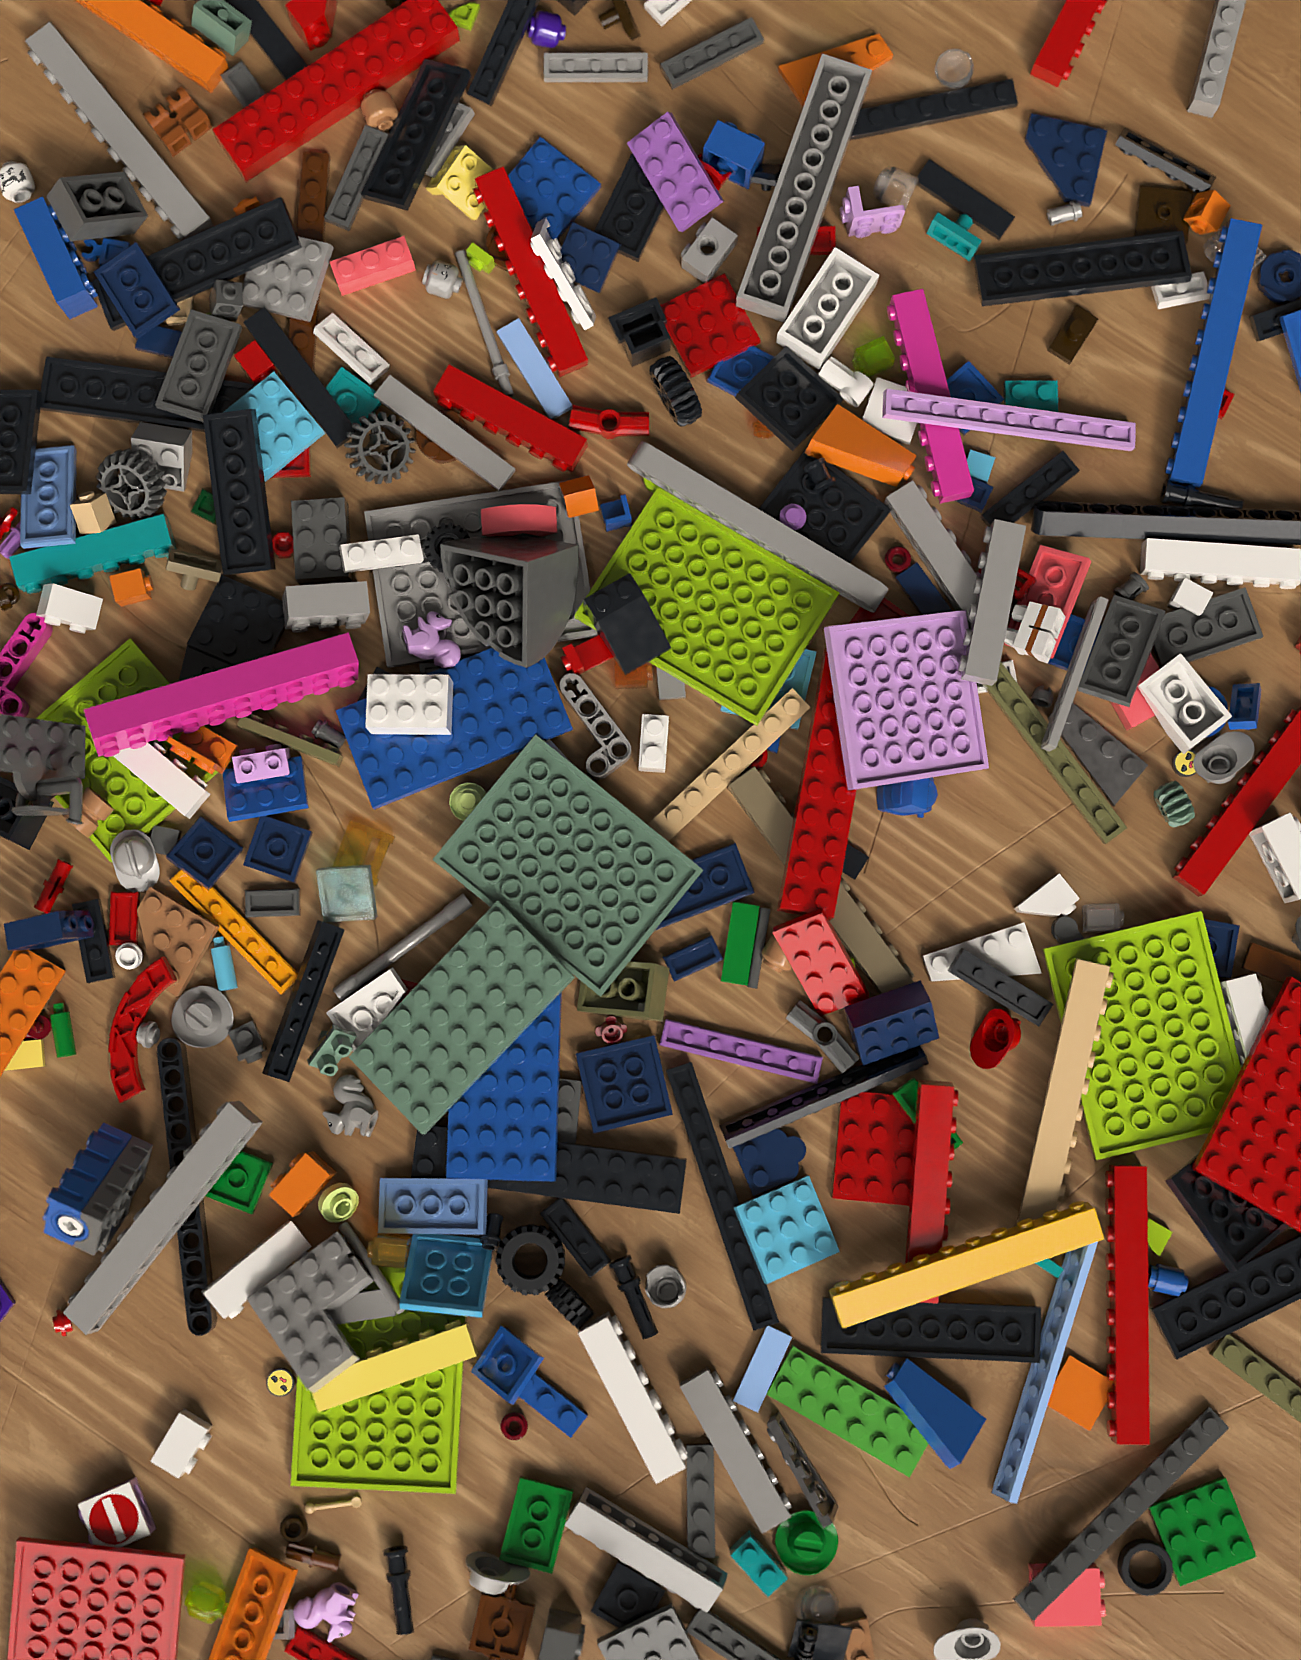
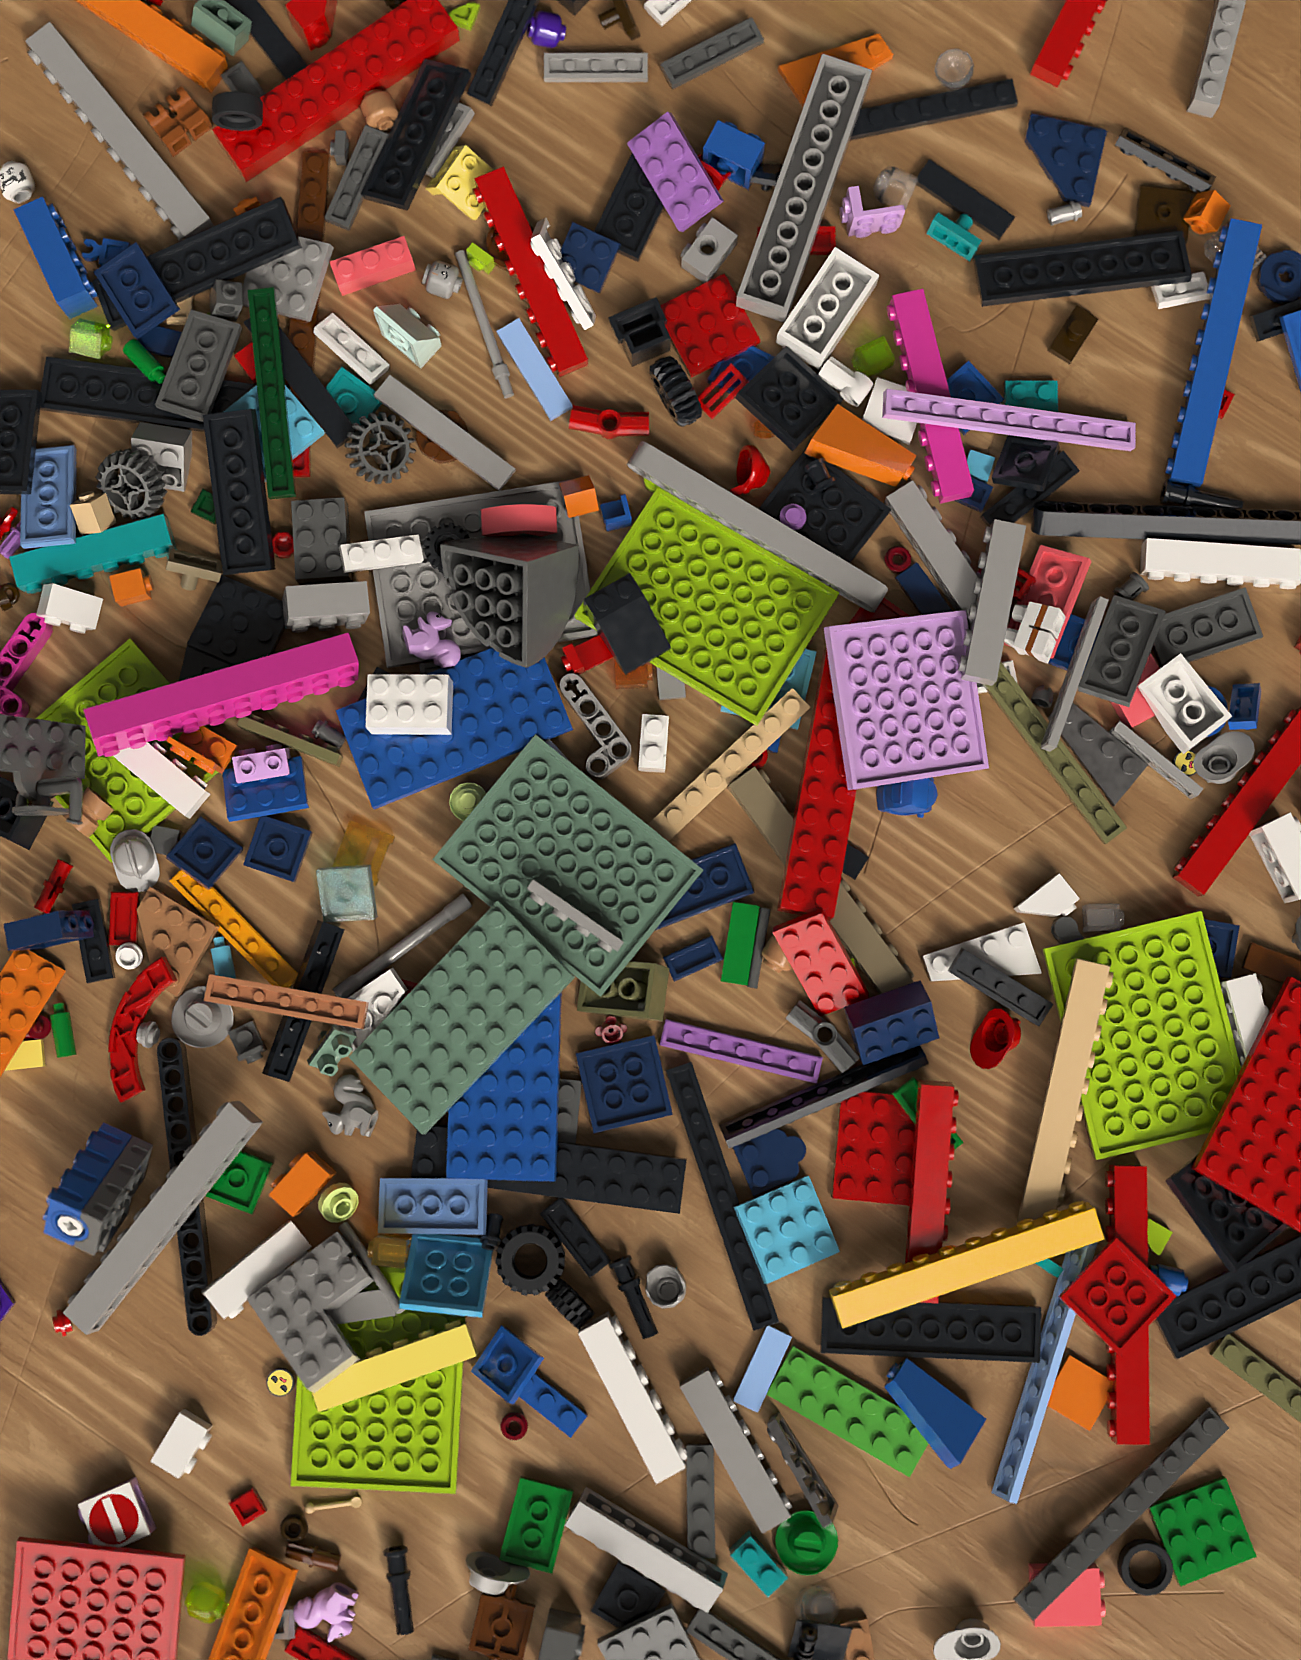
dark grey brick [46,172,148,241] -> none
dark grey tile [245,889,301,918] -> none
red brick [433,364,588,473] -> none
blue plate [508,137,601,240] -> none
sand green gear [1154,781,1195,827] -> none
white panel [1167,578,1213,616] -> none
none -> clear neon green brick [69,318,113,359]
none -> green cylinder [123,339,166,384]
none -> nougat plate [204,974,369,1029]
none -> black tyre [212,91,263,131]
none -> red tile [228,1487,267,1527]
none -> dark green plate [247,287,296,500]
none -> dark grey plate [330,130,349,166]
none -> light aqua slope [373,304,442,369]
none -> light grey plate [527,880,624,953]
none -> red tile [698,363,749,420]
none -> red hat [729,445,771,496]
none -> black plate [992,435,1060,492]
none -> red plate [1058,1237,1177,1356]
none -> light grey tile [1109,721,1203,799]

